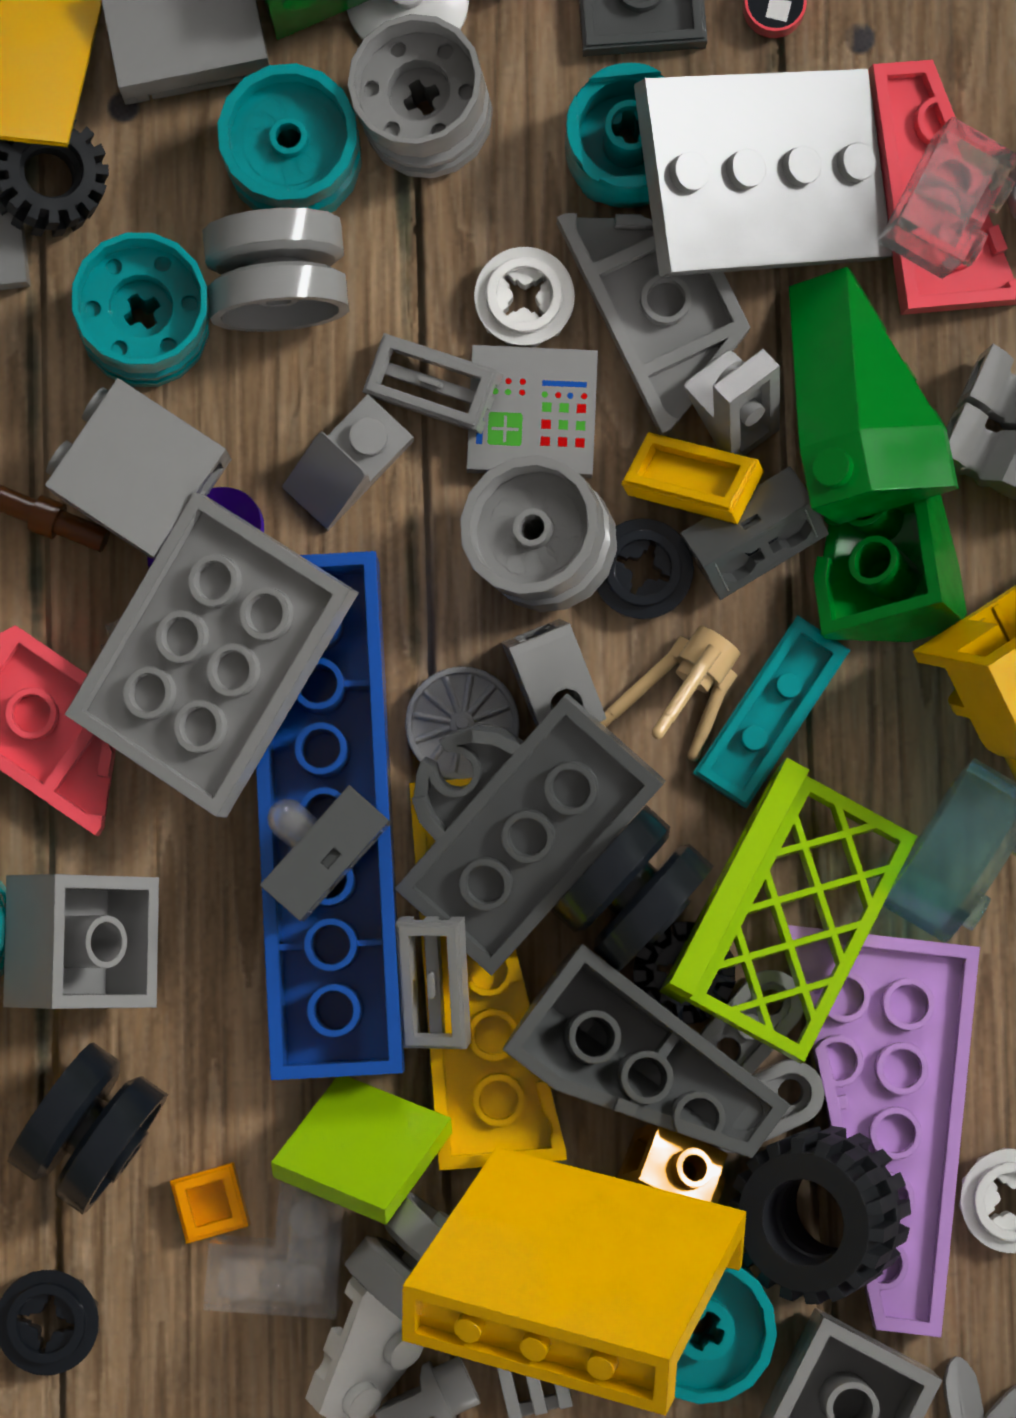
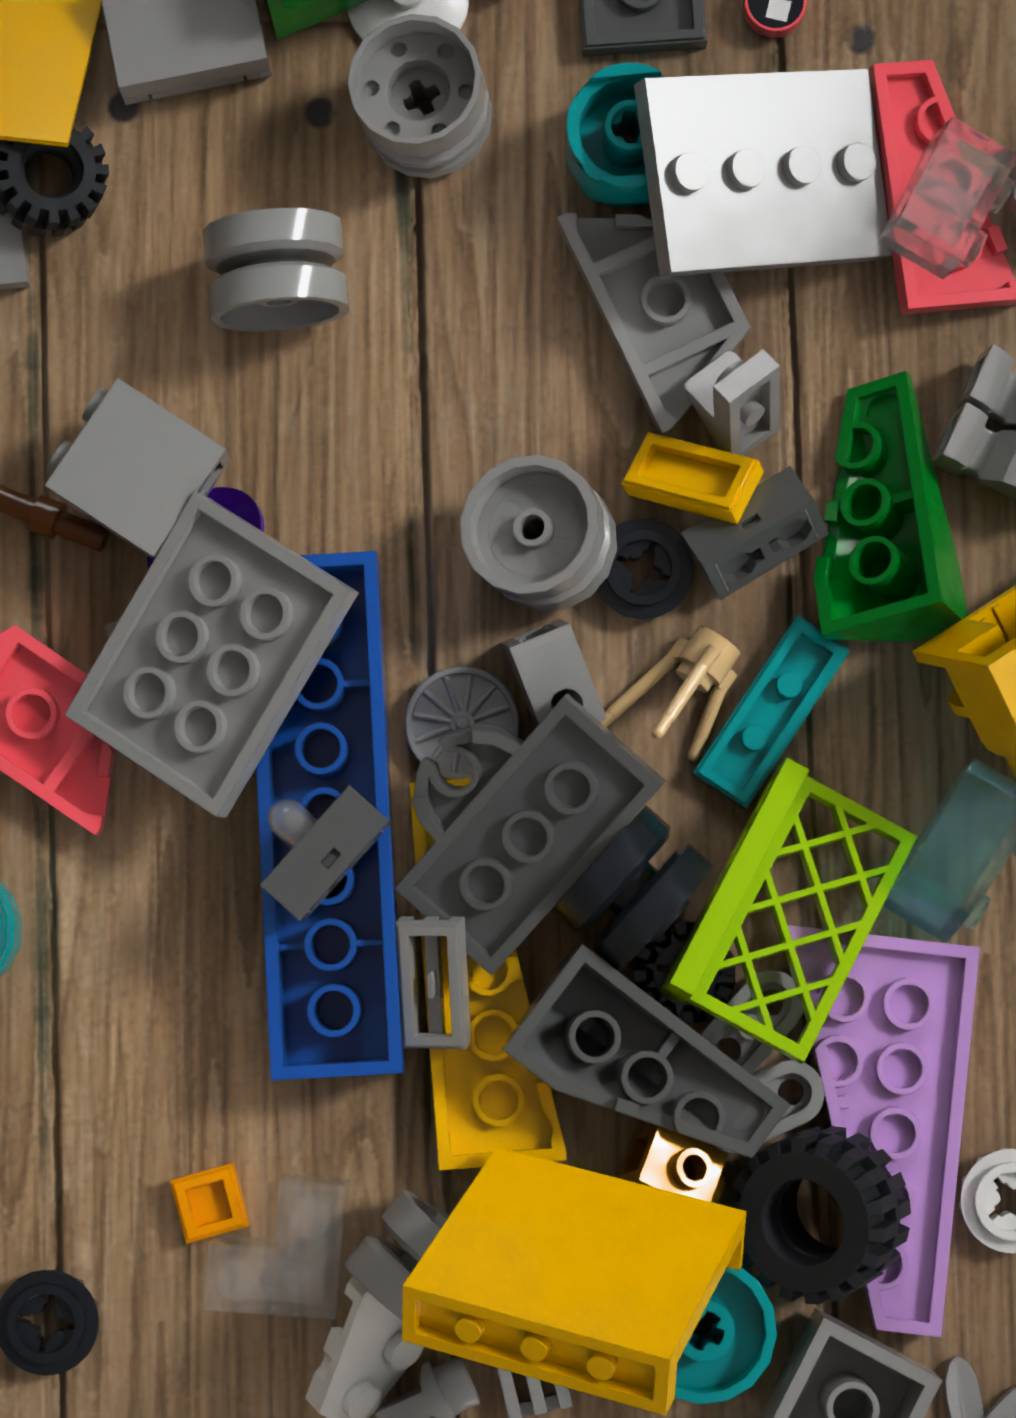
light grey brick [3,874,159,1009] -> none
black wheel [7,1042,168,1214] -> none
teal wheel [72,232,209,387] -> none
teal wheel [217,63,362,213] -> none
lime tile [271,1076,452,1225] -> none
light grey slope [282,394,414,531] -> none
light grey tile [362,333,503,434] -> none
light grey tile [467,345,598,478] -> none
white gear [474,247,575,347] -> none
green wedge [789,267,959,524] -> none

